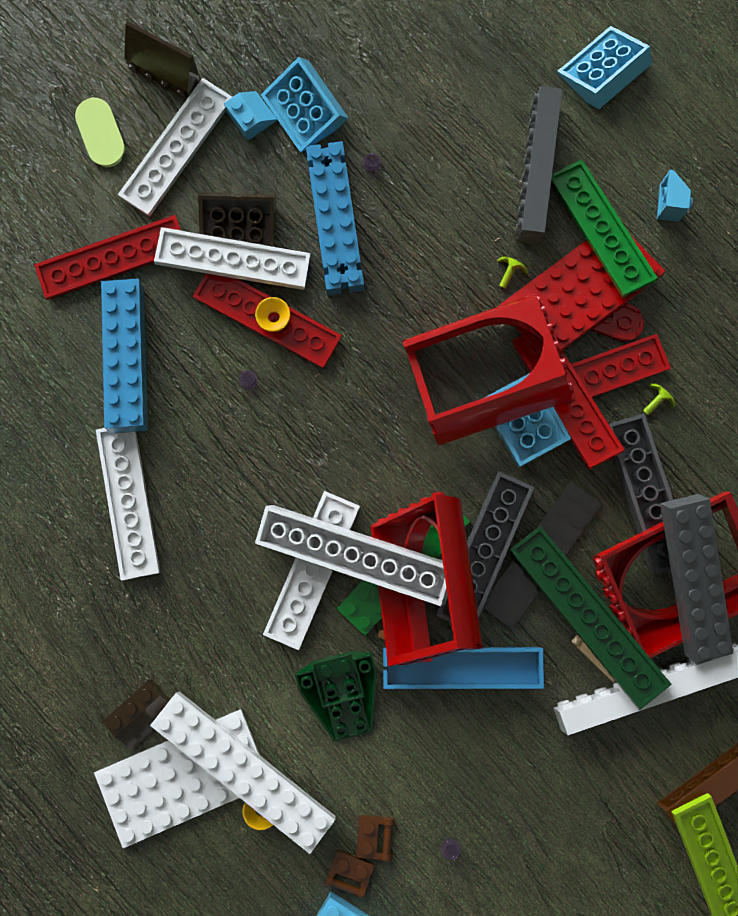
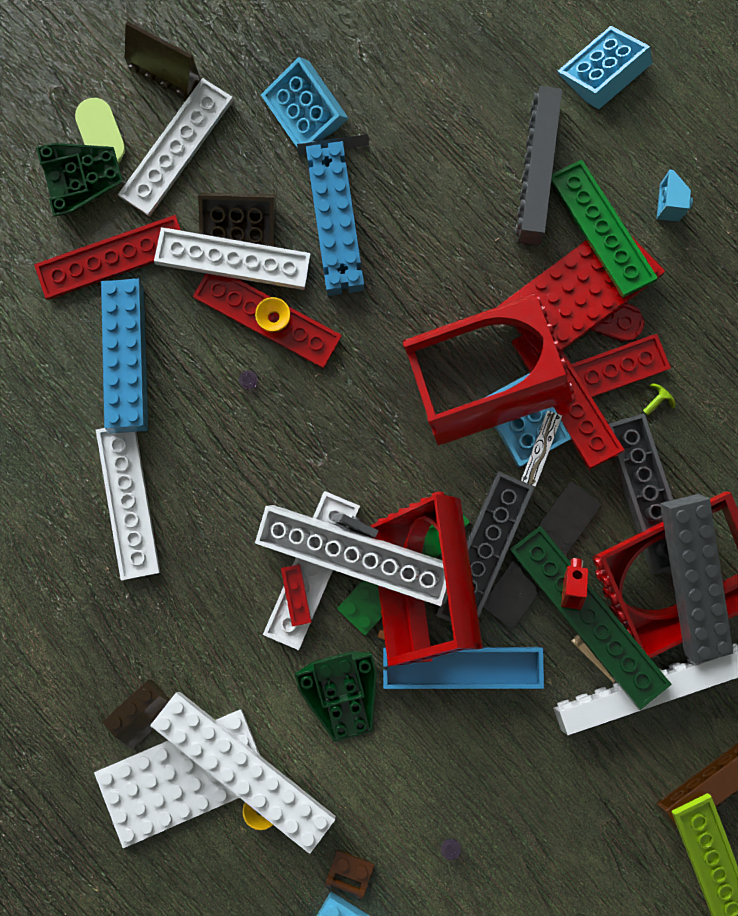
medium azure slope [224,91,277,141] -> none
reddish brown plate [356,815,395,861] -> none
clear purple plate [363,153,381,172] -> none
lime plant [497,256,528,289] -> none
none -> dark green wedge [36,143,123,217]
none -> red plate [281,564,312,627]
none -> dark grey sticker [297,134,369,156]
none -> dark grey plate [331,514,379,537]
none -> sticker [521,410,562,486]
none -> red torso [561,558,588,610]

